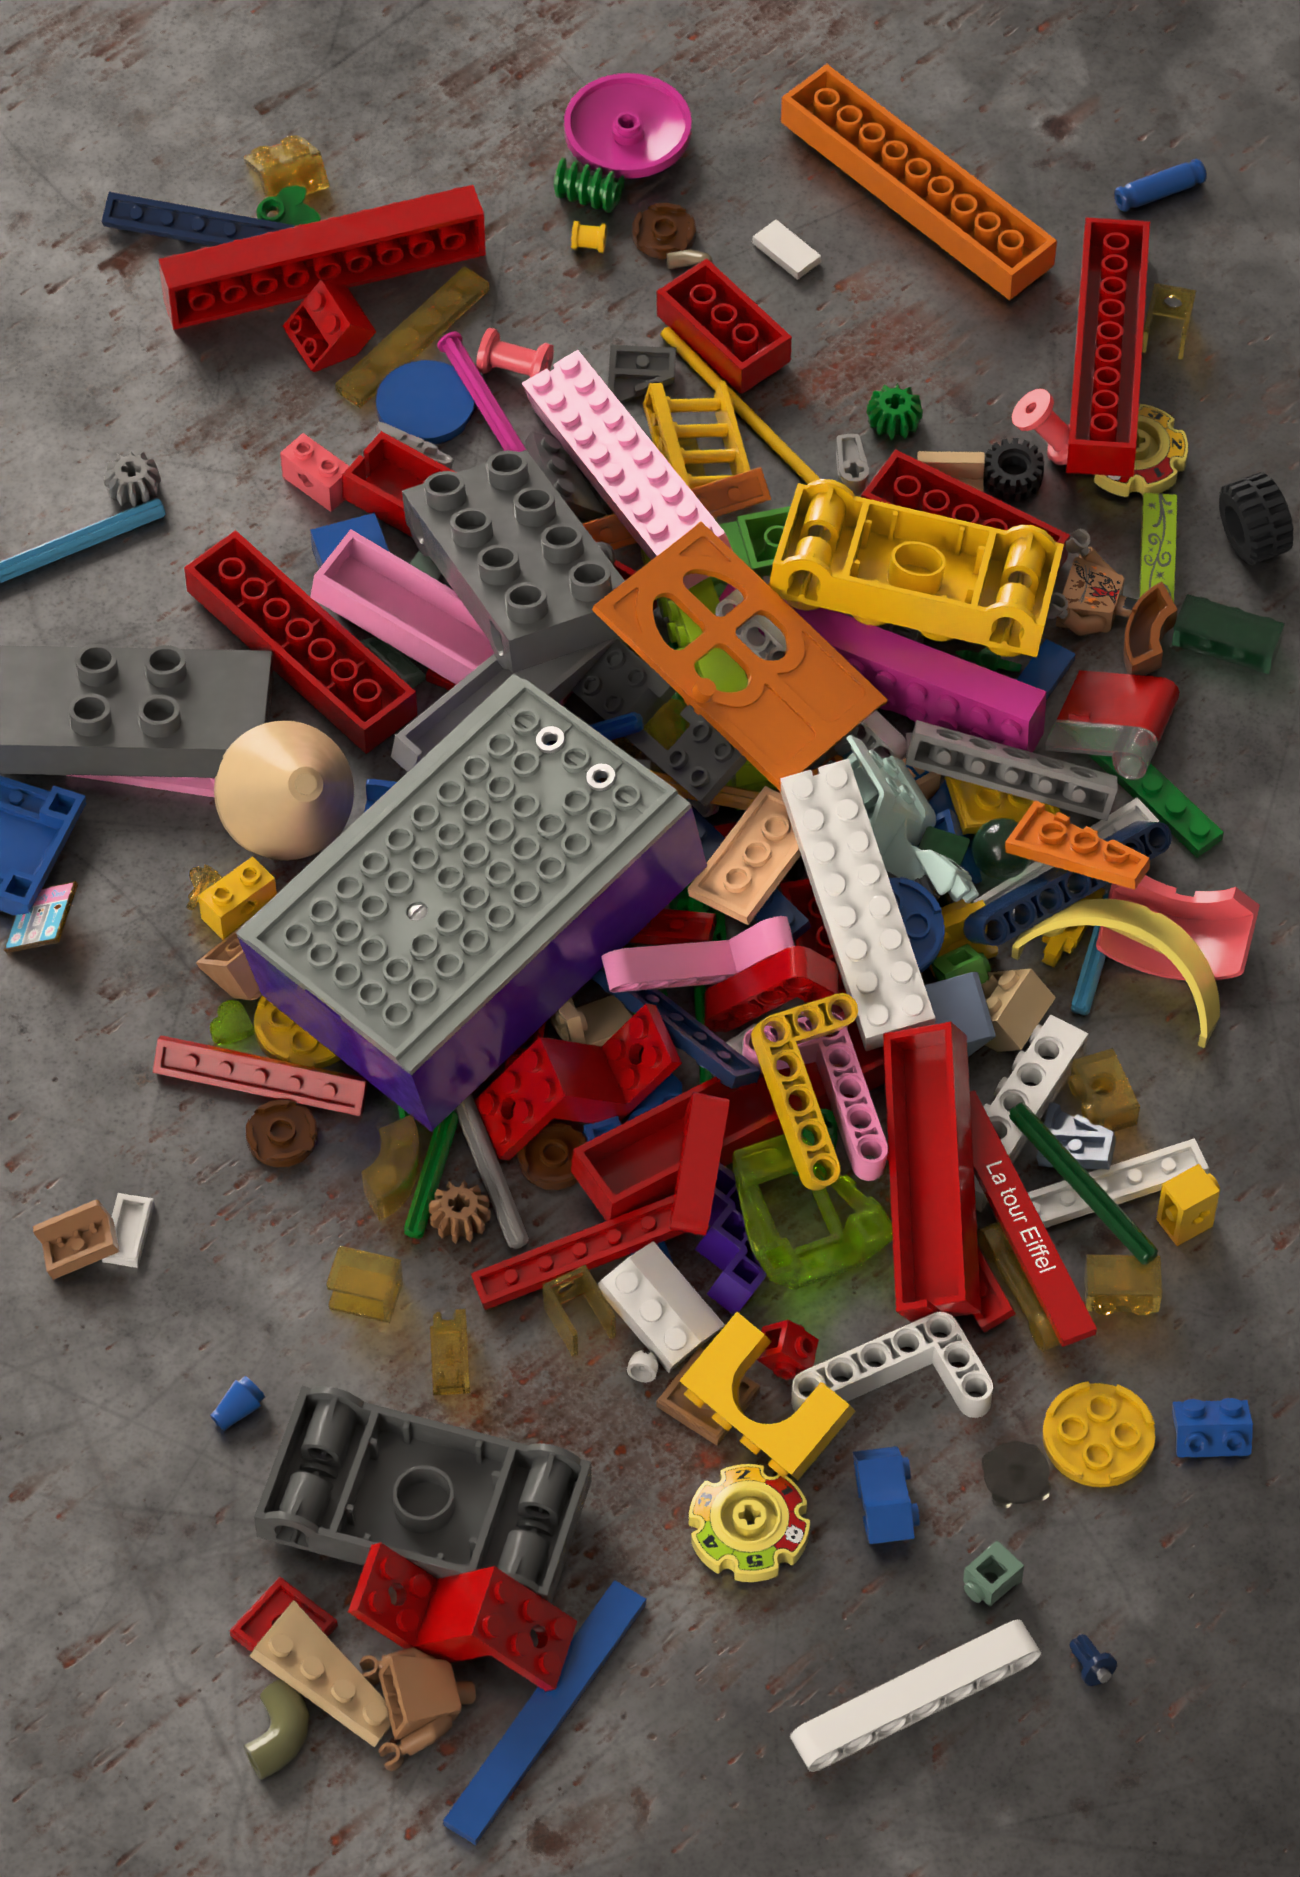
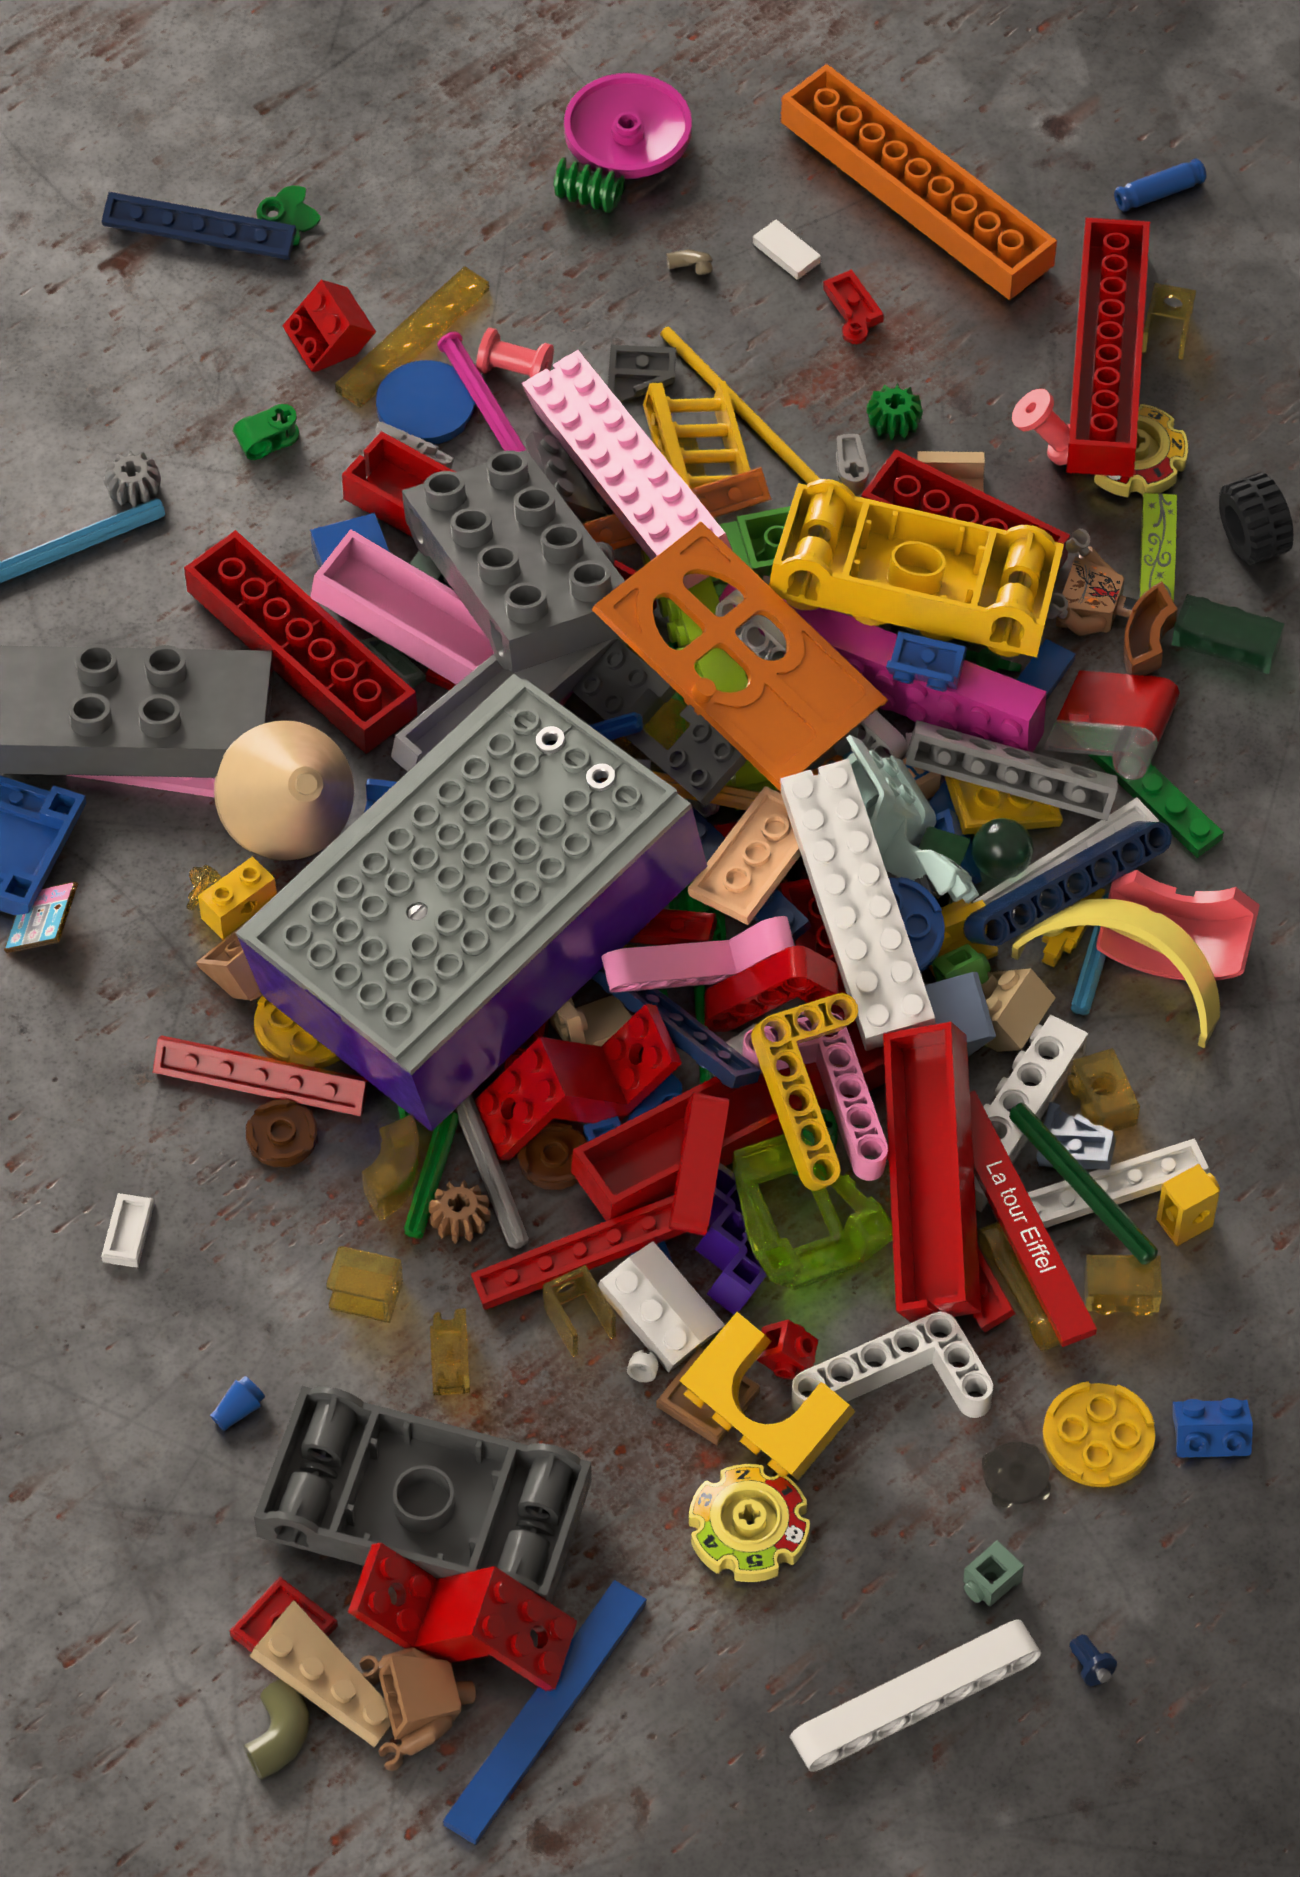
medium nougat bracket [33,1200,119,1280] -> none
red brick [158,185,486,330] -> none
clear neon green tile [210,1000,255,1045] -> none
clear yellow bracket [243,135,330,198] -> none
coral brick [280,433,349,512] -> none
yellow bush [571,221,607,253] -> none
reddish brown tile [632,203,696,259] -> none
red brick [657,258,792,394] -> none
blue brick [853,1446,920,1544] -> none
black tyre [983,438,1044,502] -> none
orange wing [1005,800,1150,890] -> none
none -> green piece [233,404,299,460]
none -> red hinge [823,269,884,344]
none -> blue bracket [886,631,967,692]

